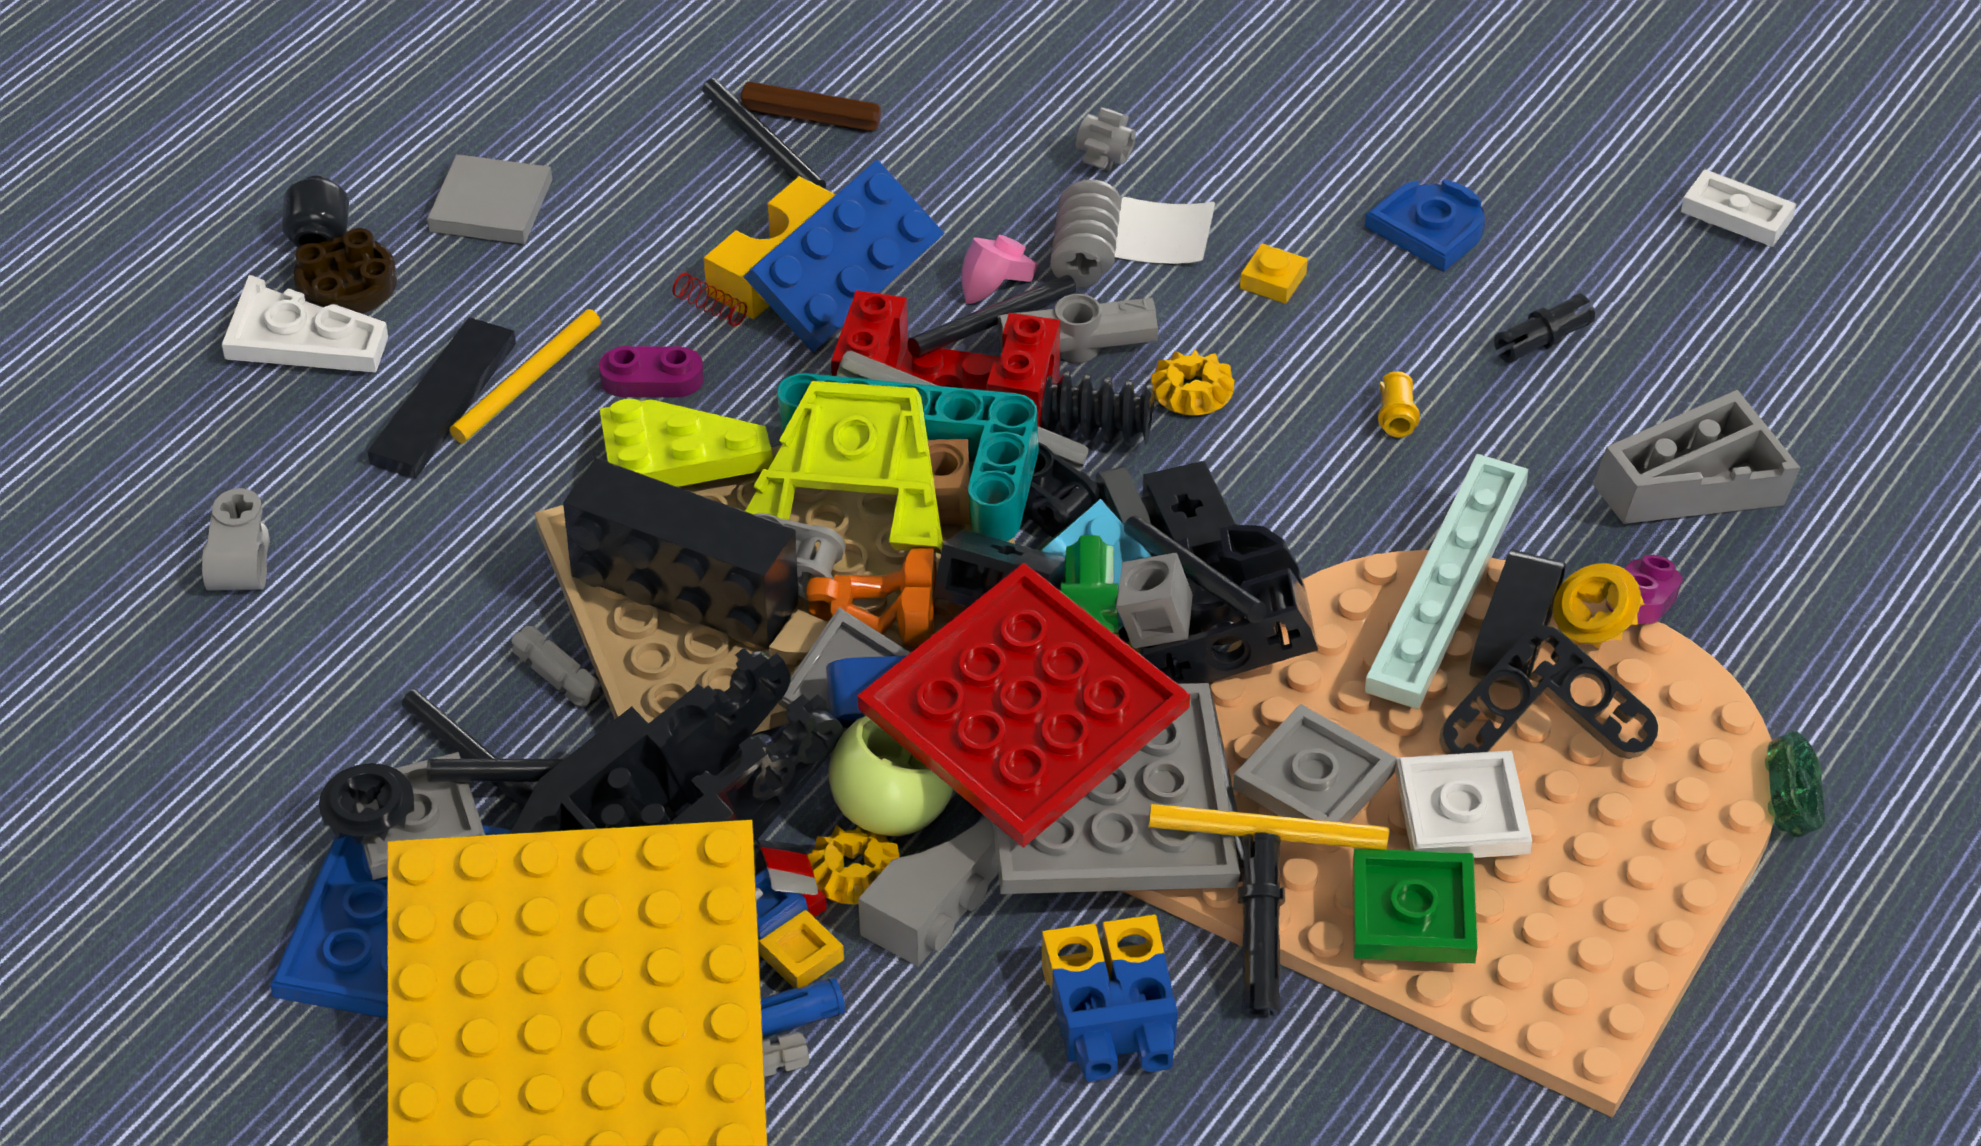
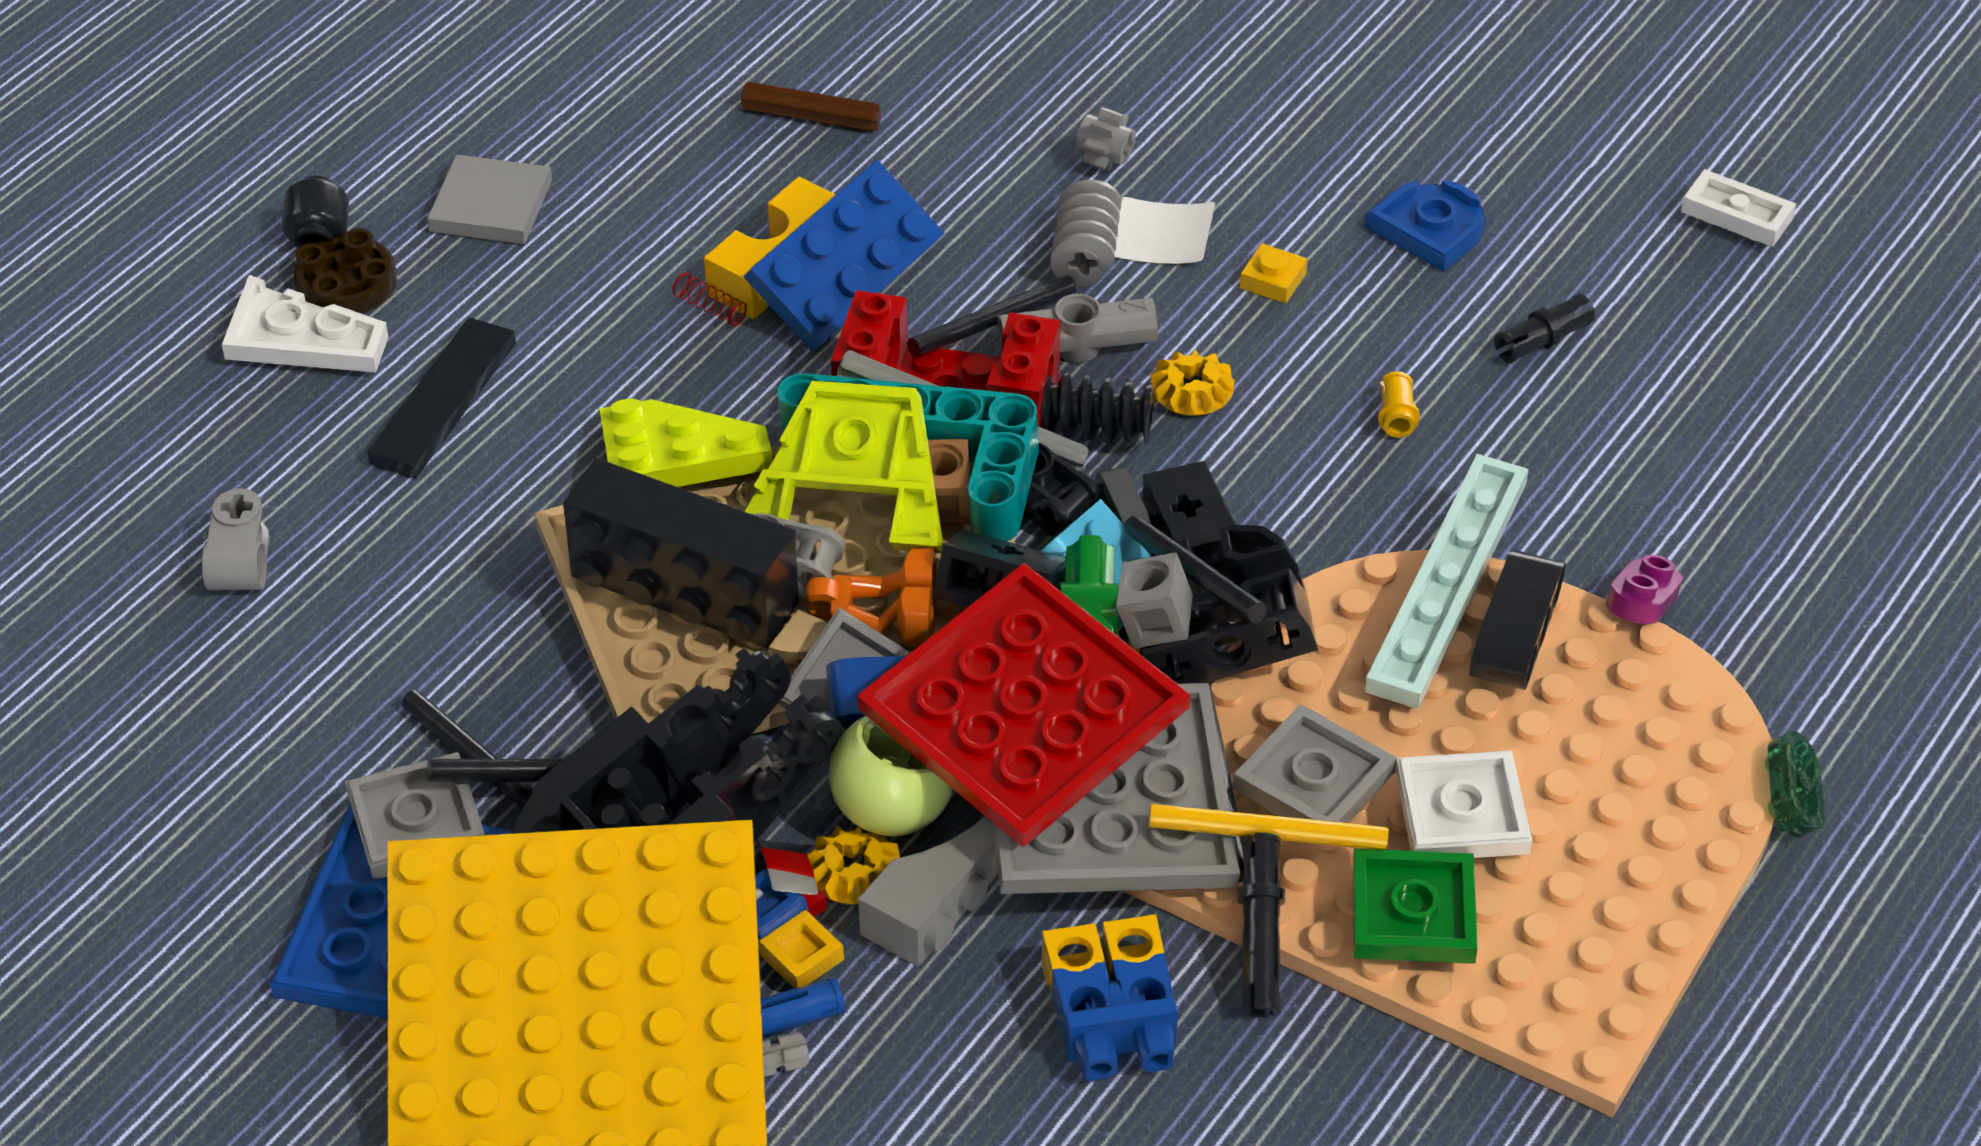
black gear [319,763,415,845] -> none
yellow bar [449,309,601,443] -> none
light grey axle [511,626,600,707] -> none
magenta plate [599,346,704,397] -> none
black bar [702,78,826,189] -> none
bright pink plate [961,235,1039,304] -> none
black beam [1439,625,1658,759] -> none
yellow gear [1553,563,1644,649] -> none
light grey wedge [1593,390,1801,524] -> none

